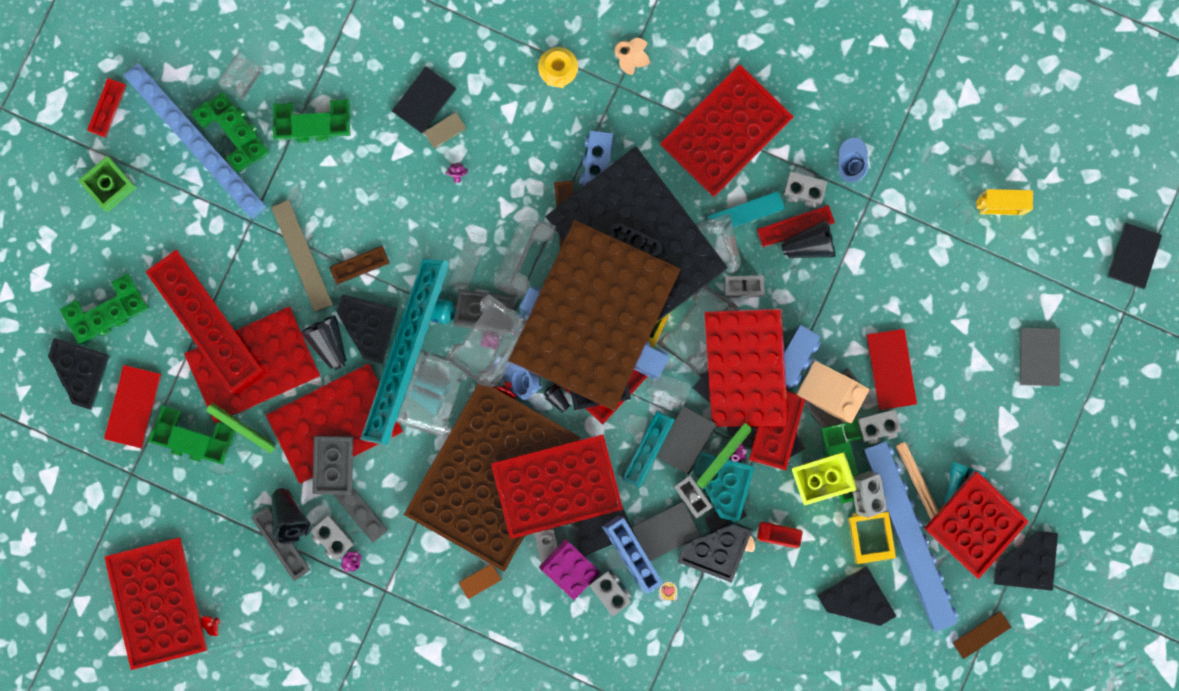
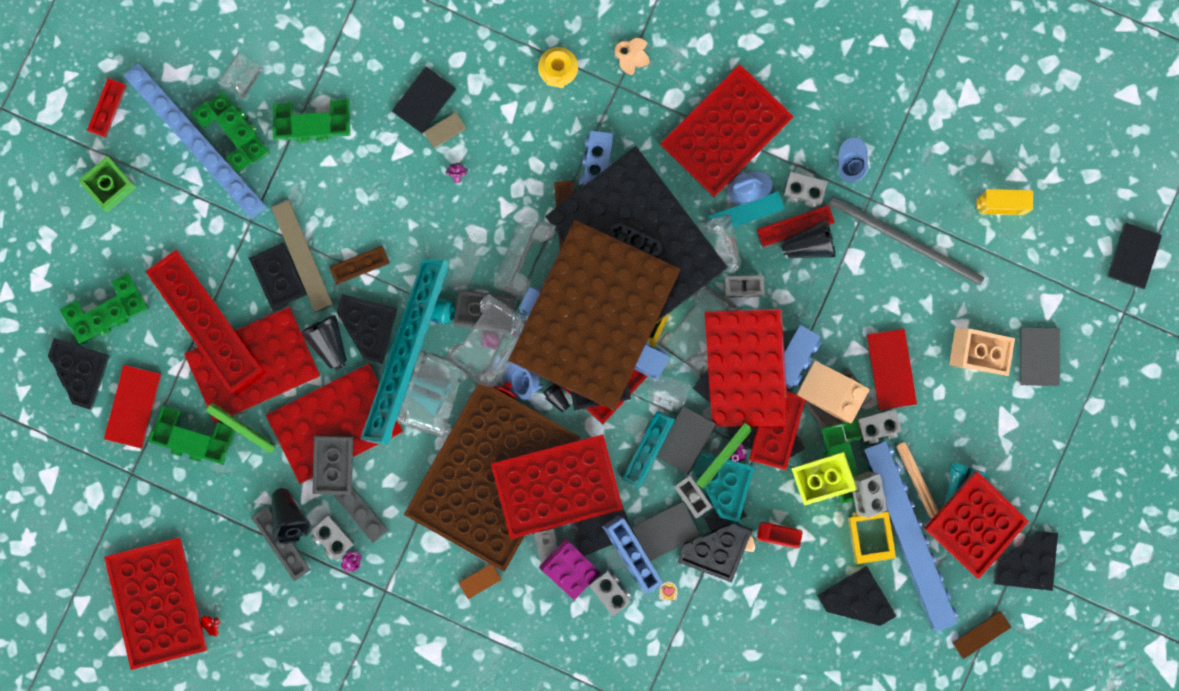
none -> black tile [249,242,307,311]
none -> medium blue piece [727,171,772,204]
none -> dark grey piece [829,196,985,286]
none -> light nougat slope [949,328,1015,376]

